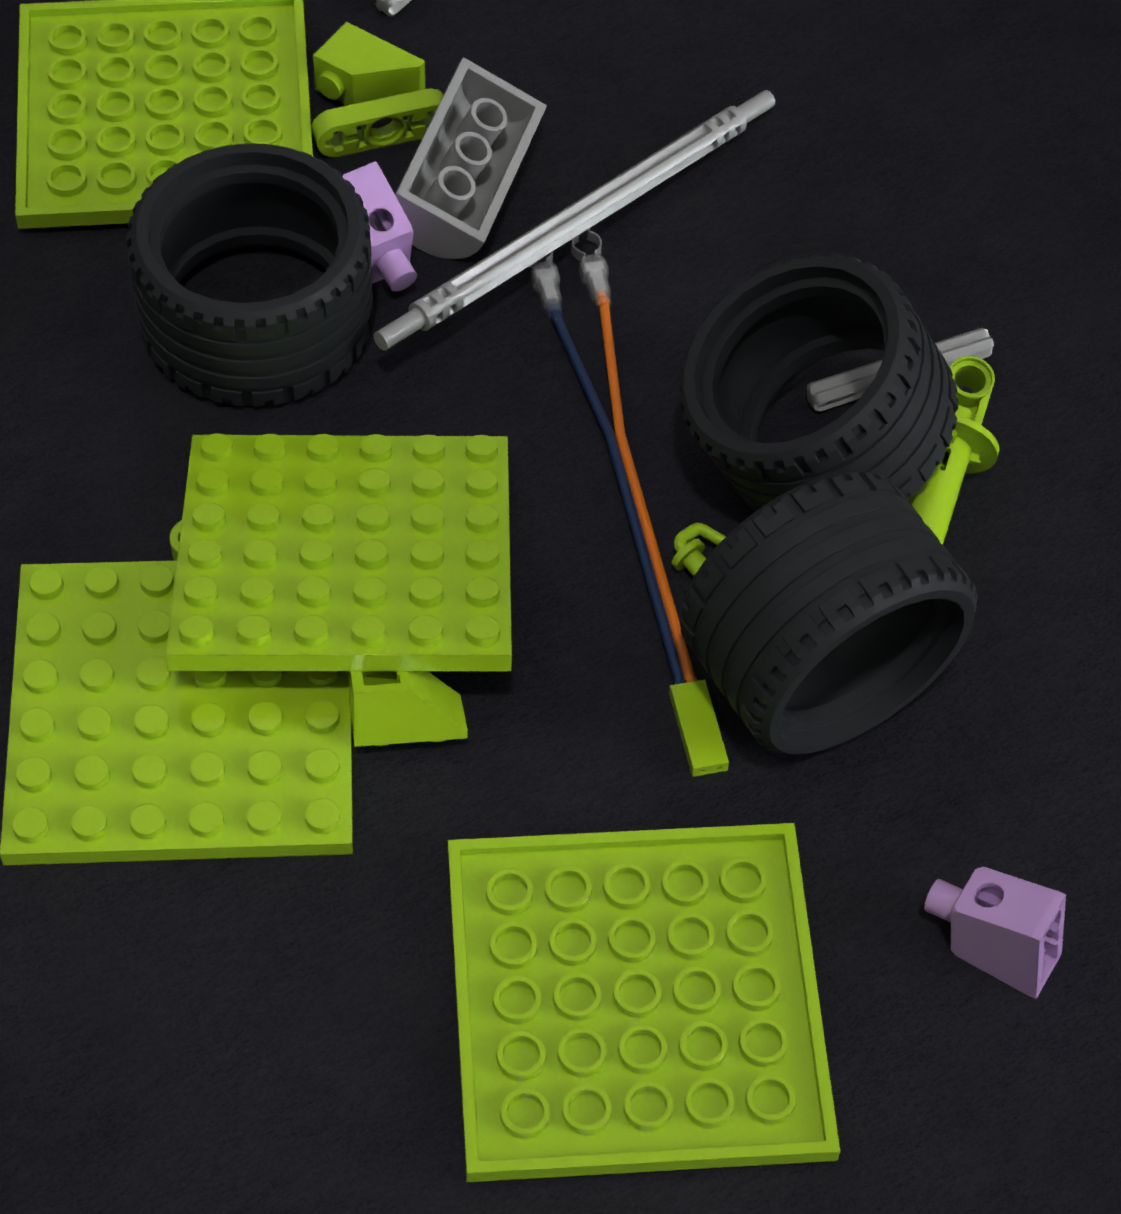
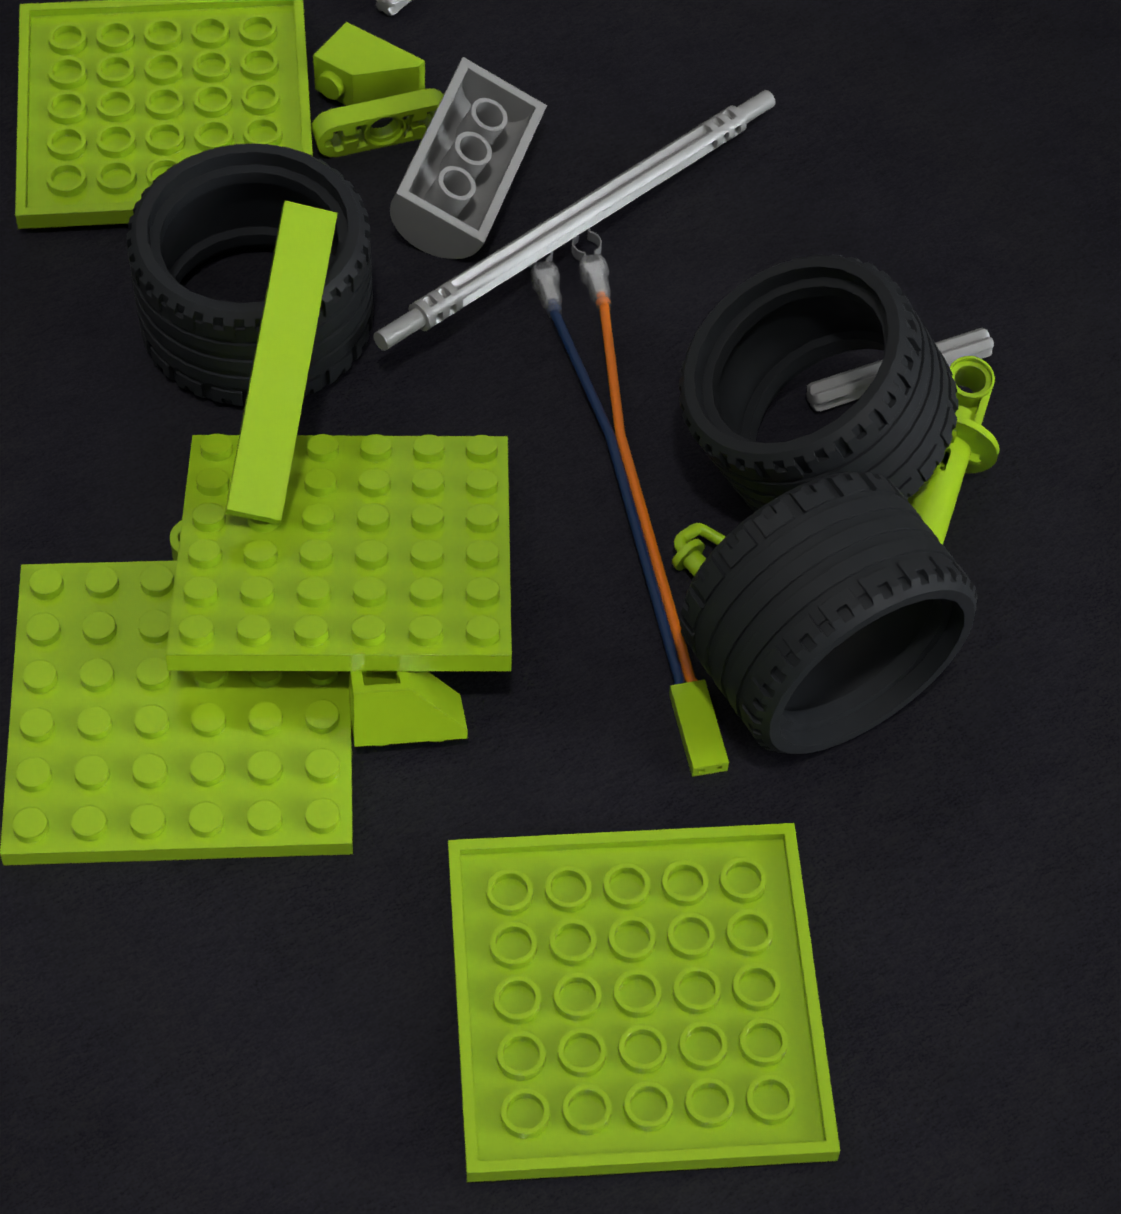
lavender torso [343,161,417,292] -> none
lavender torso [924,867,1066,999] -> none
none -> lime tile [224,201,338,525]

